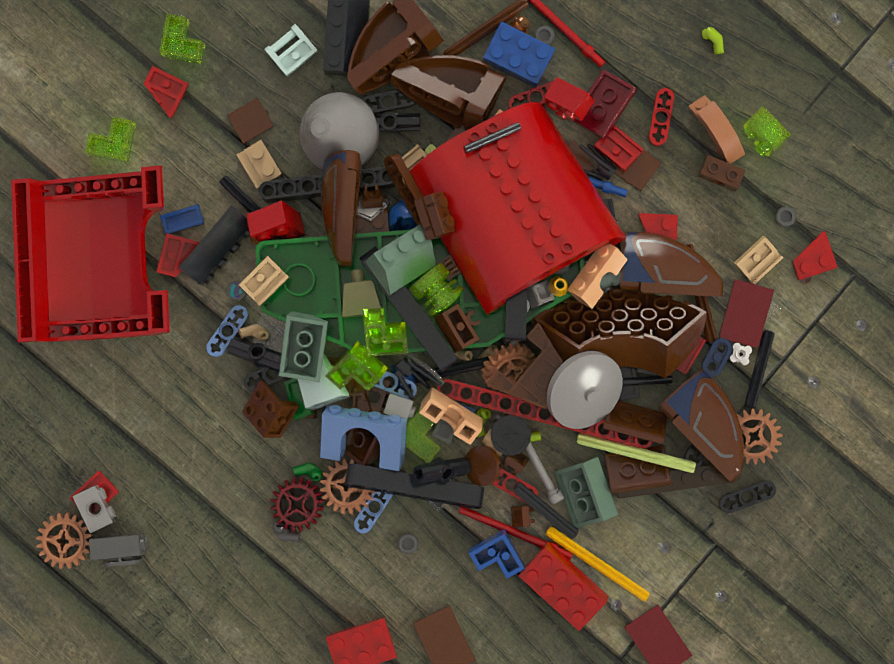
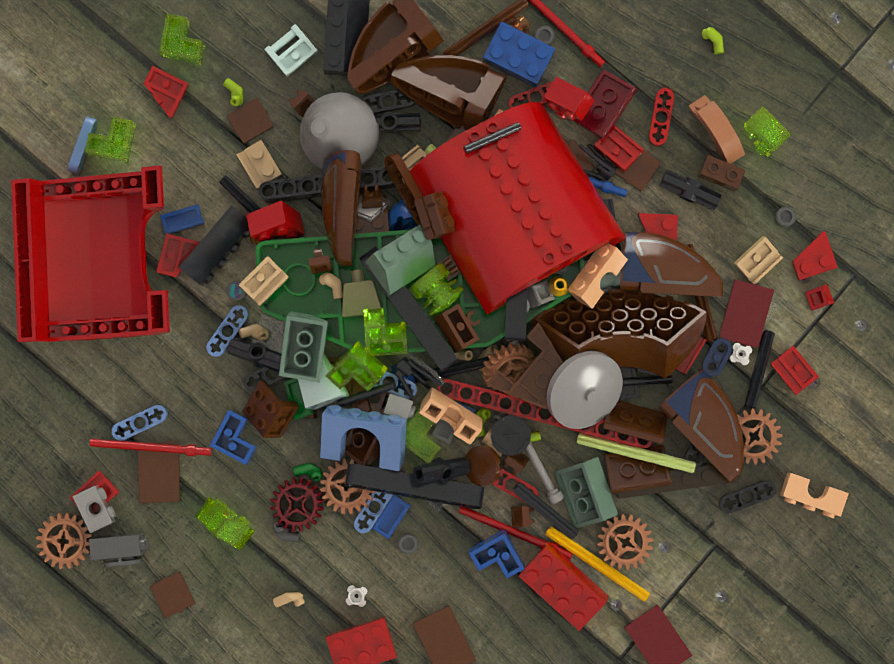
none -> medium blue beam [68,116,98,174]
none -> red bar [90,439,212,457]
none -> medium blue beam [112,405,168,441]
none -> reddish brown tile [138,441,181,503]
none -> reddish brown piece [150,572,195,618]
none -> clear neon green brick [195,497,255,551]
none -> blue brick [210,410,258,465]
none -> lime arm [223,78,244,107]
none -> tan arm [273,592,305,607]
none -> reddish brown tile [289,90,314,117]
none -> reddish brown tile [309,249,332,274]
none -> tan arm [319,272,343,299]
none -> black bar [337,381,396,407]
none -> white plate [346,585,367,607]
none -> blue tile [372,495,411,539]
none -> nougat gear [597,514,653,570]
none -> black piece [659,170,722,211]
none -> red plate [770,346,819,395]
none -> light nougat arch [780,472,849,519]
none -> red slope [805,284,834,311]

